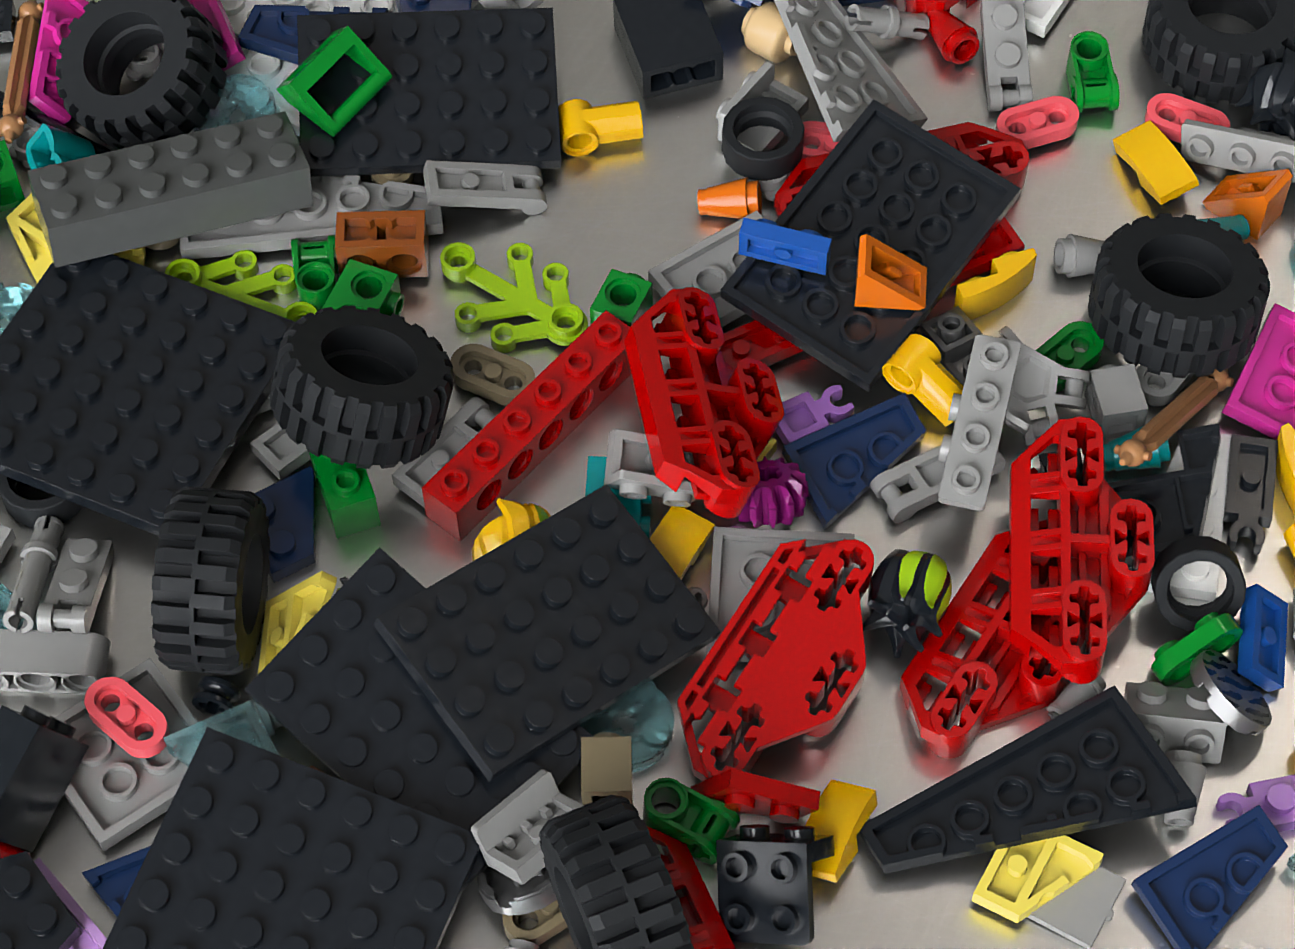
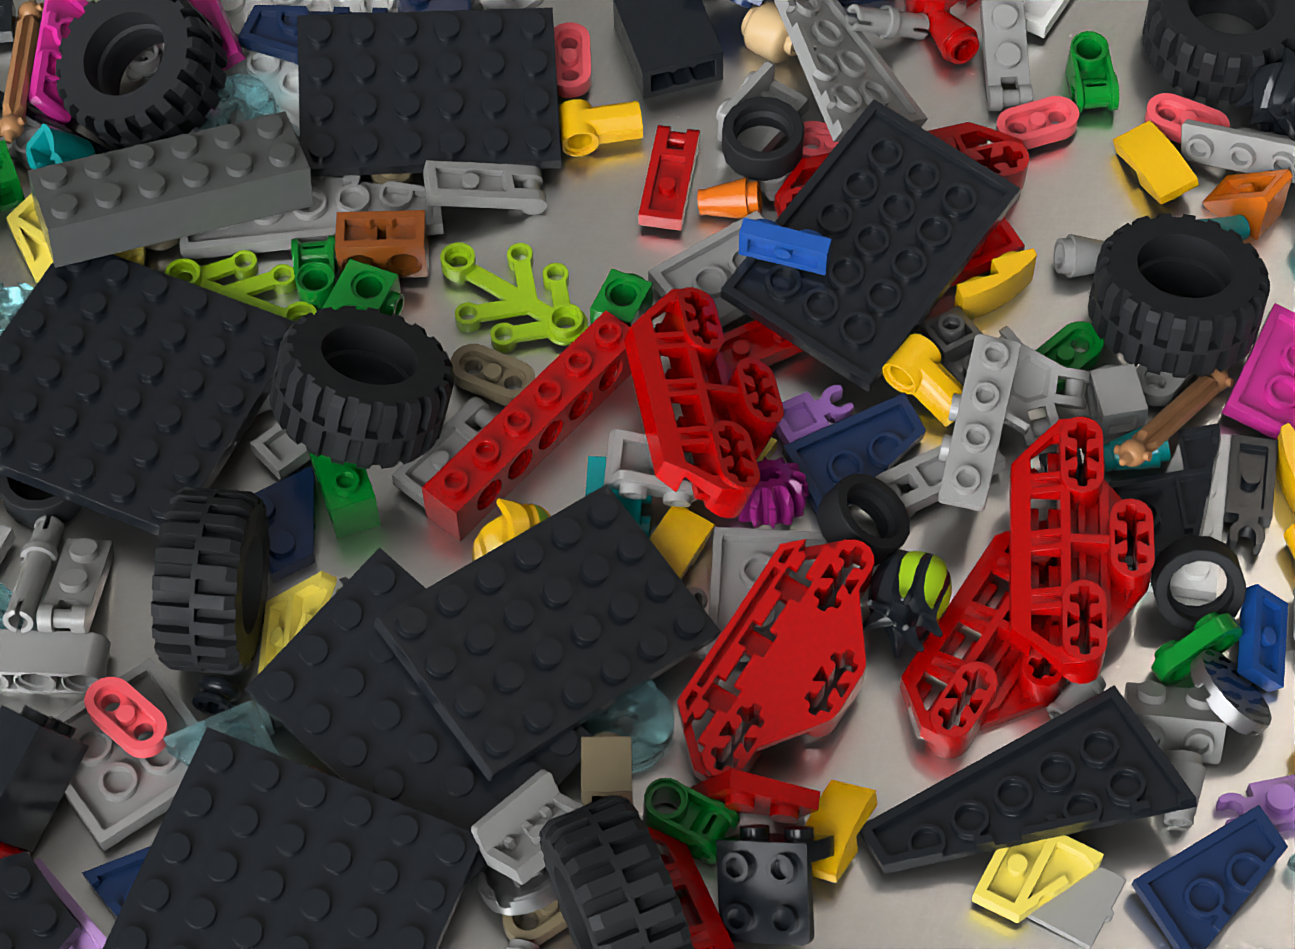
green tile [276,26,392,137] -> none
orange slope [854,234,927,311] -> none
none -> coral plate [554,22,592,98]
none -> red plate [638,125,701,231]
none -> black tyre [817,474,910,567]

